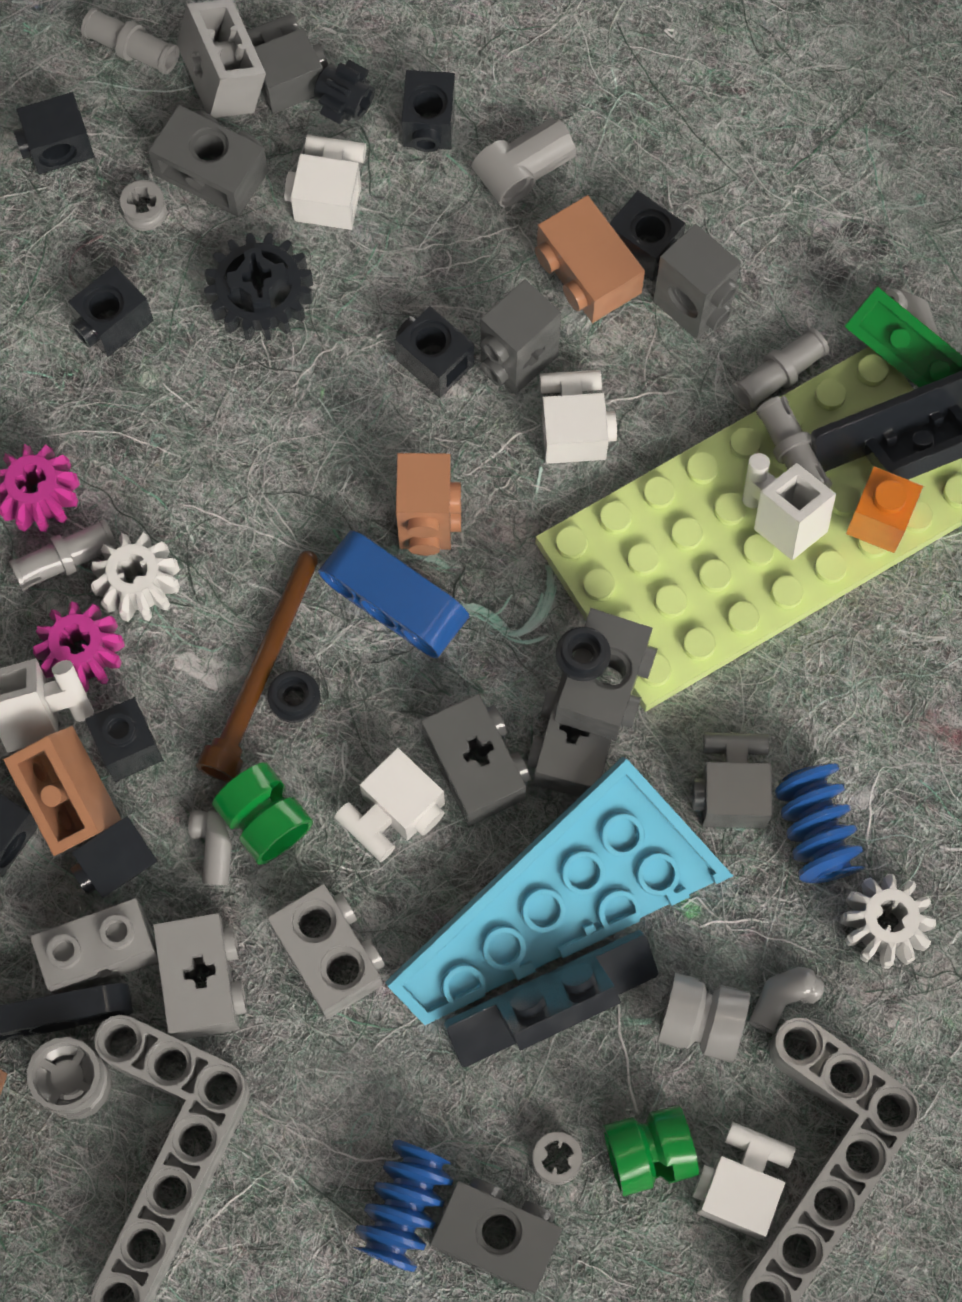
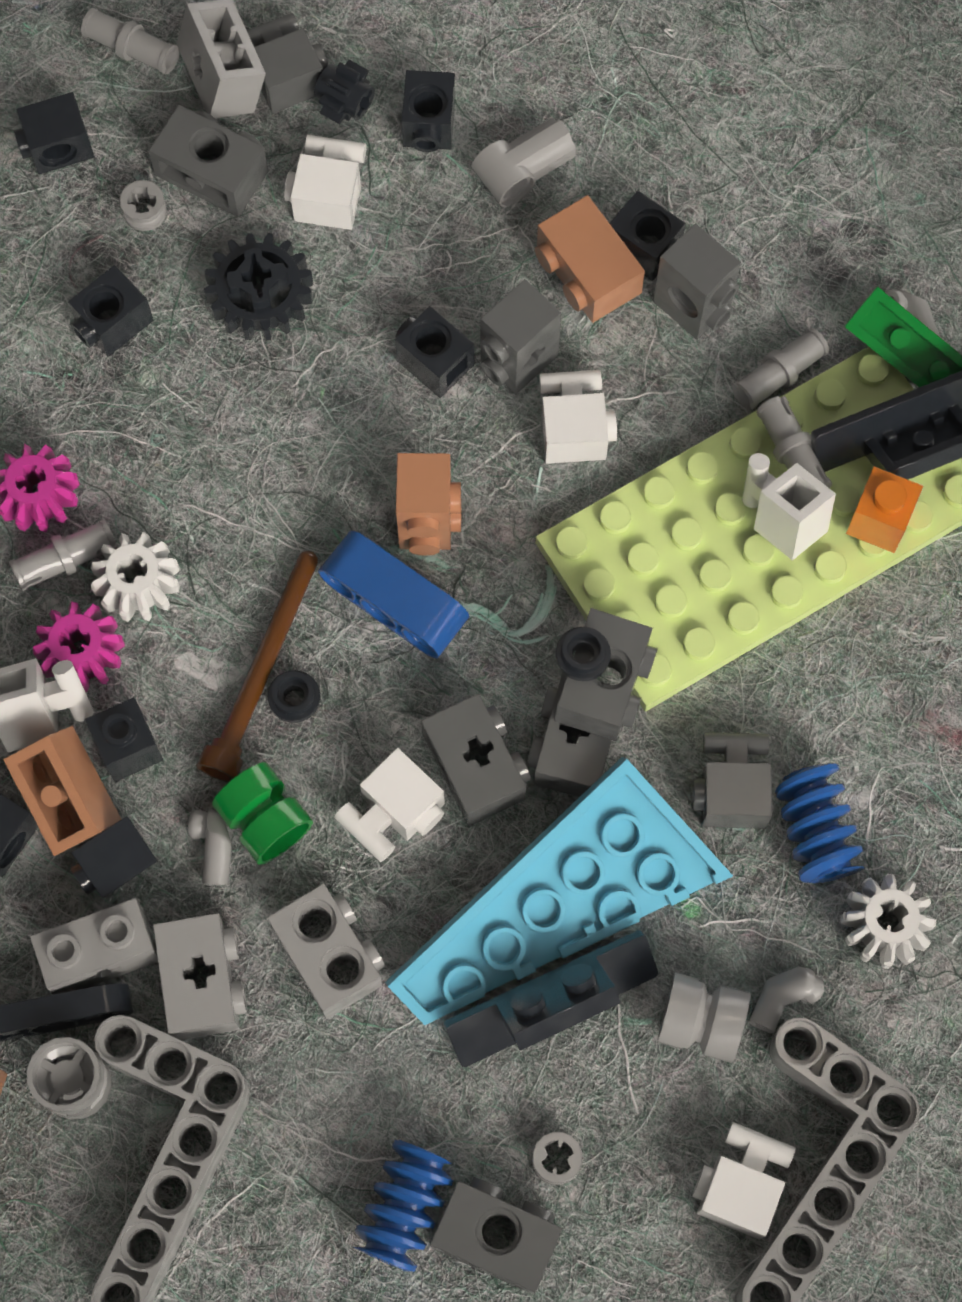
green wheel [603,1104,699,1197] -> none

